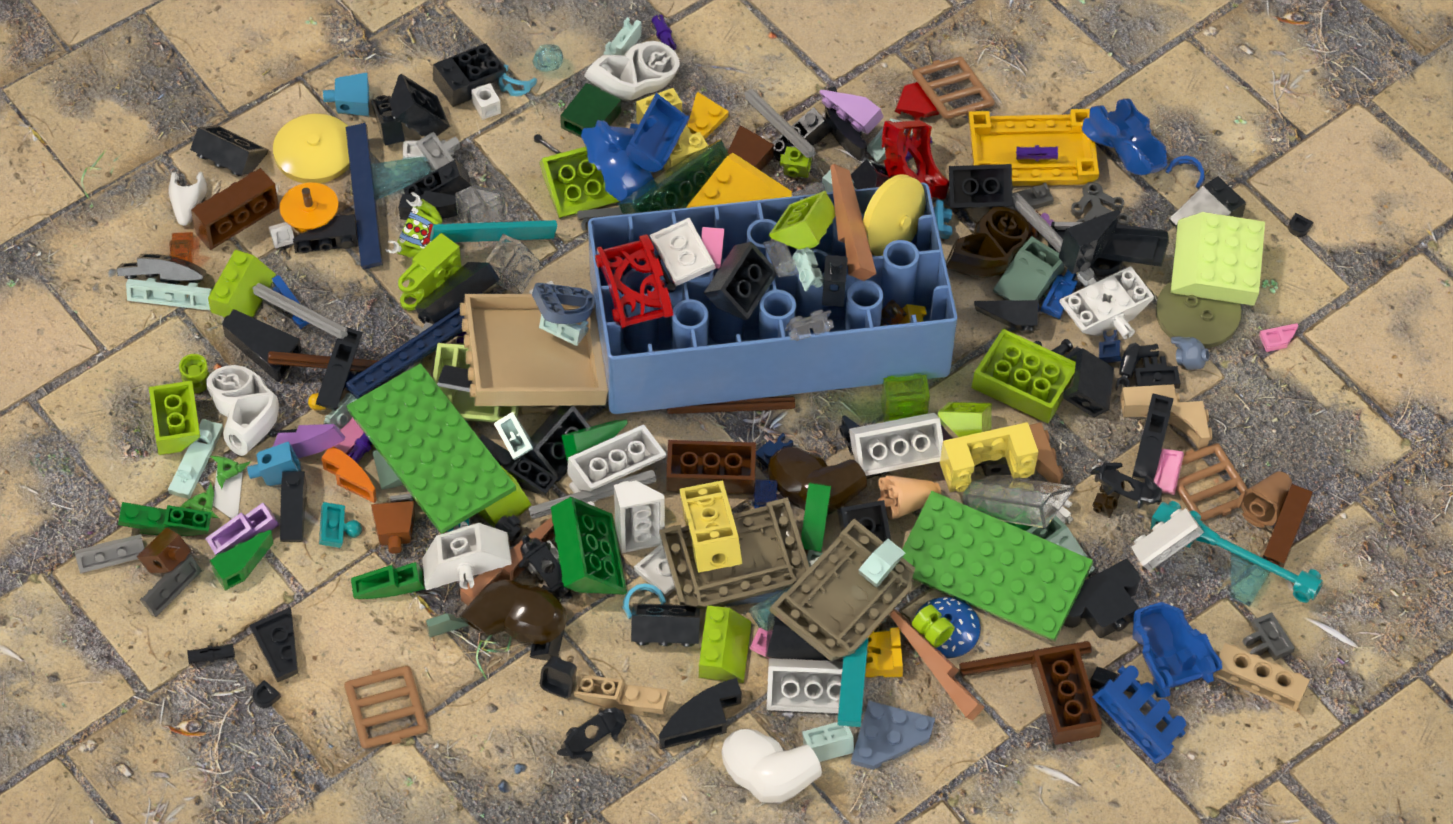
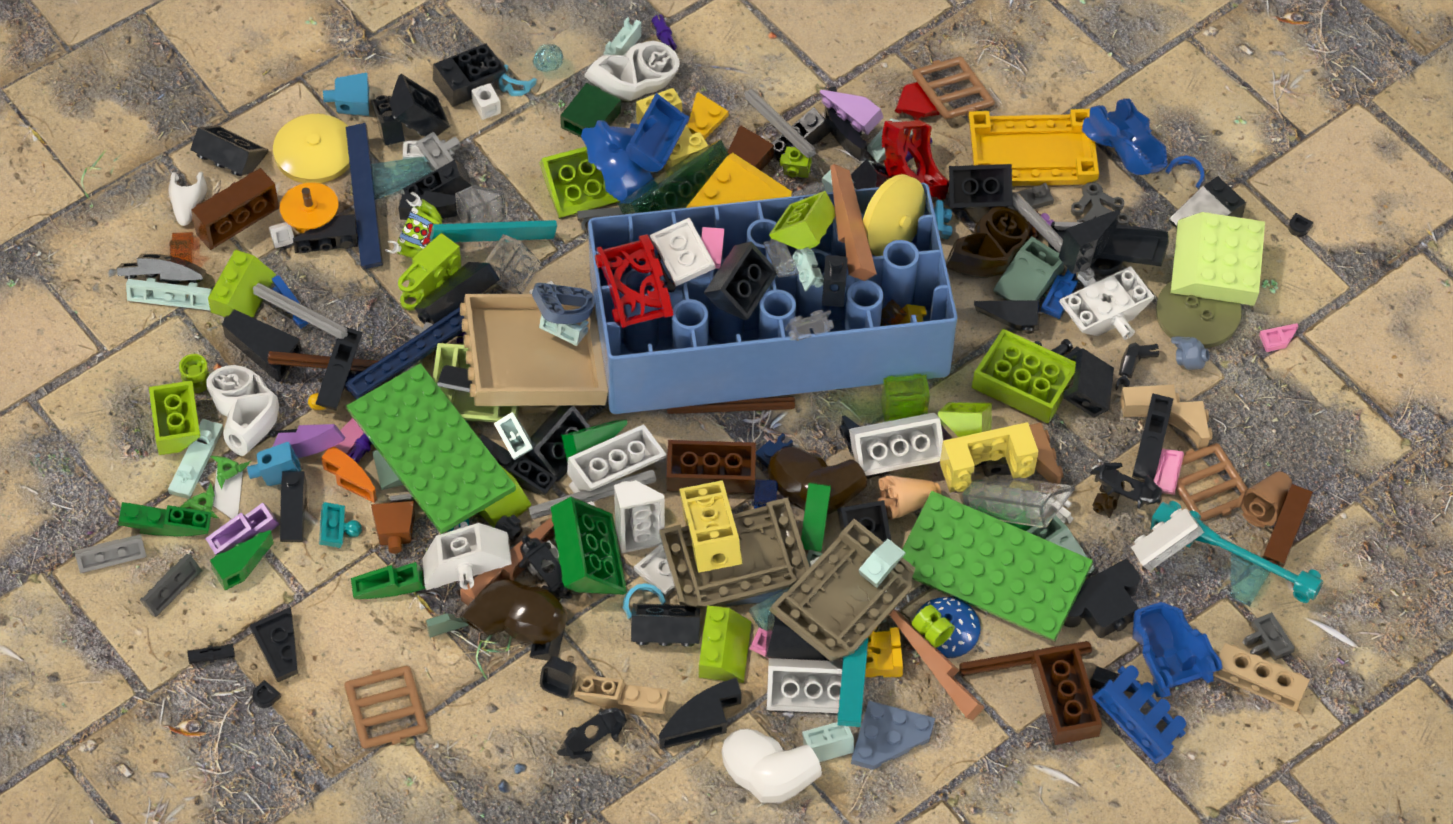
reddish brown torso [136,528,191,573] -> none
light aqua hinge [324,392,357,430] -> none
black hinge [534,134,563,154] -> none
dark purple pin [1016,145,1058,161] -> none
dark blue plate [1099,330,1122,363] -> none
black hinge [1134,356,1181,389] -> none

